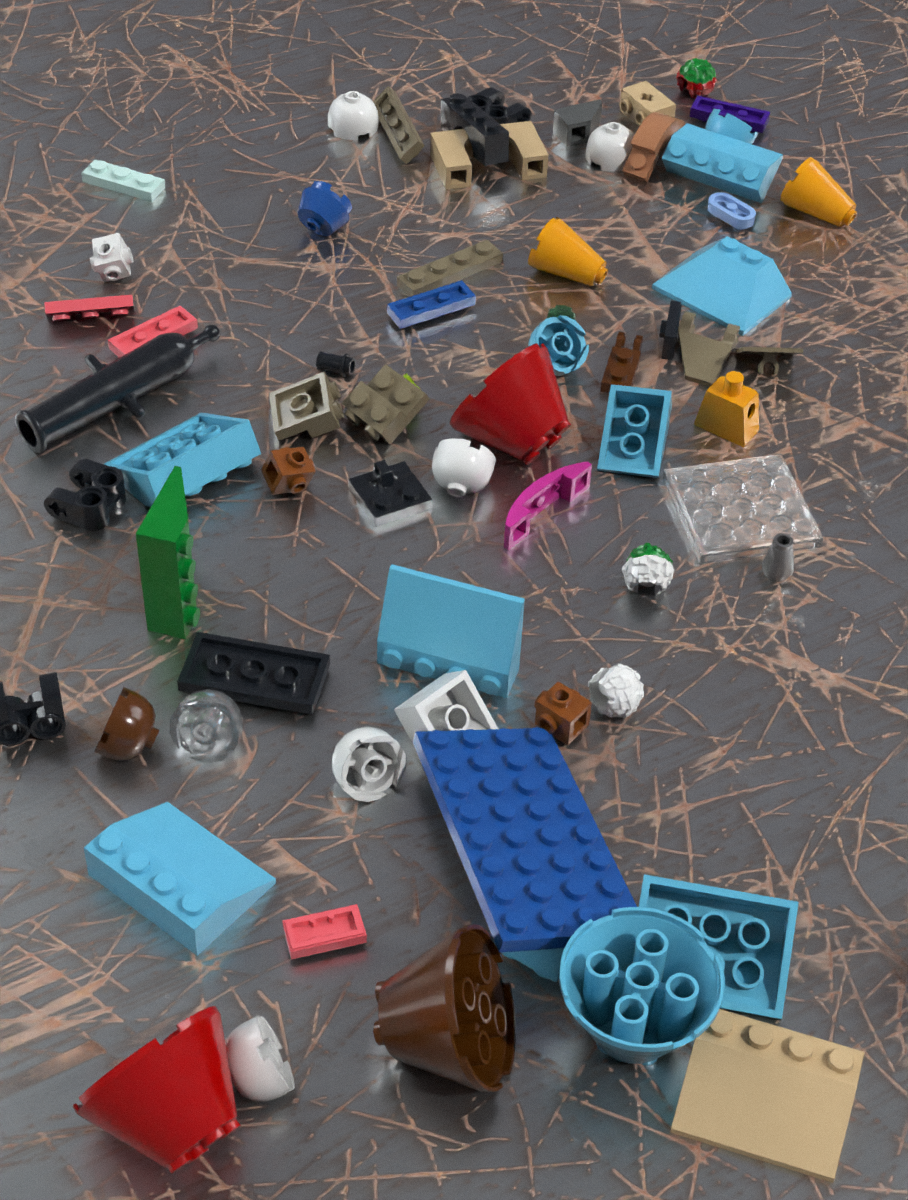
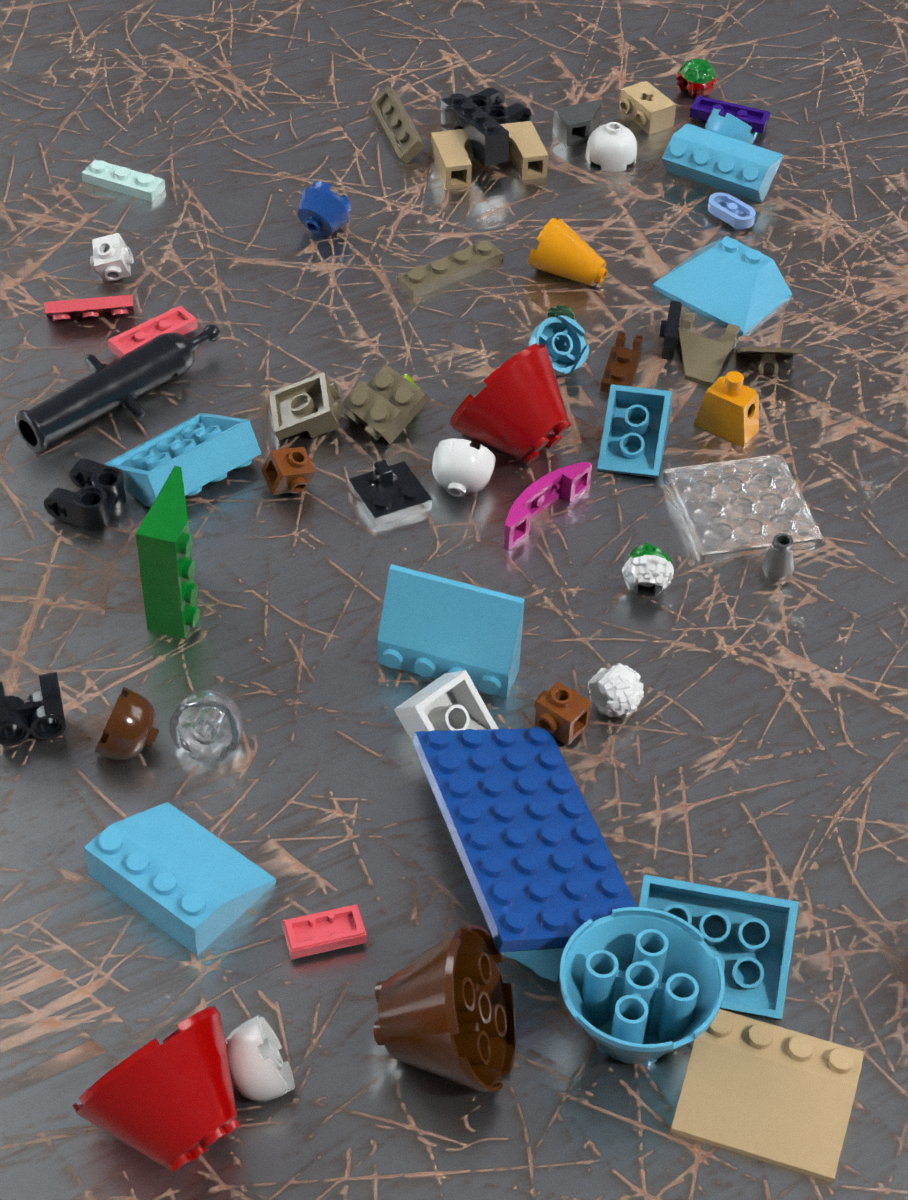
black plate [177,632,330,715] -> none
black pin [316,351,356,377] -> none
white cylinder [328,91,379,141] -> none
white cylinder [332,727,406,802] -> none
blue plate [387,280,476,329] -> none
nougat arch [622,112,685,182] -> none
light orange cone [780,157,857,227] -> none

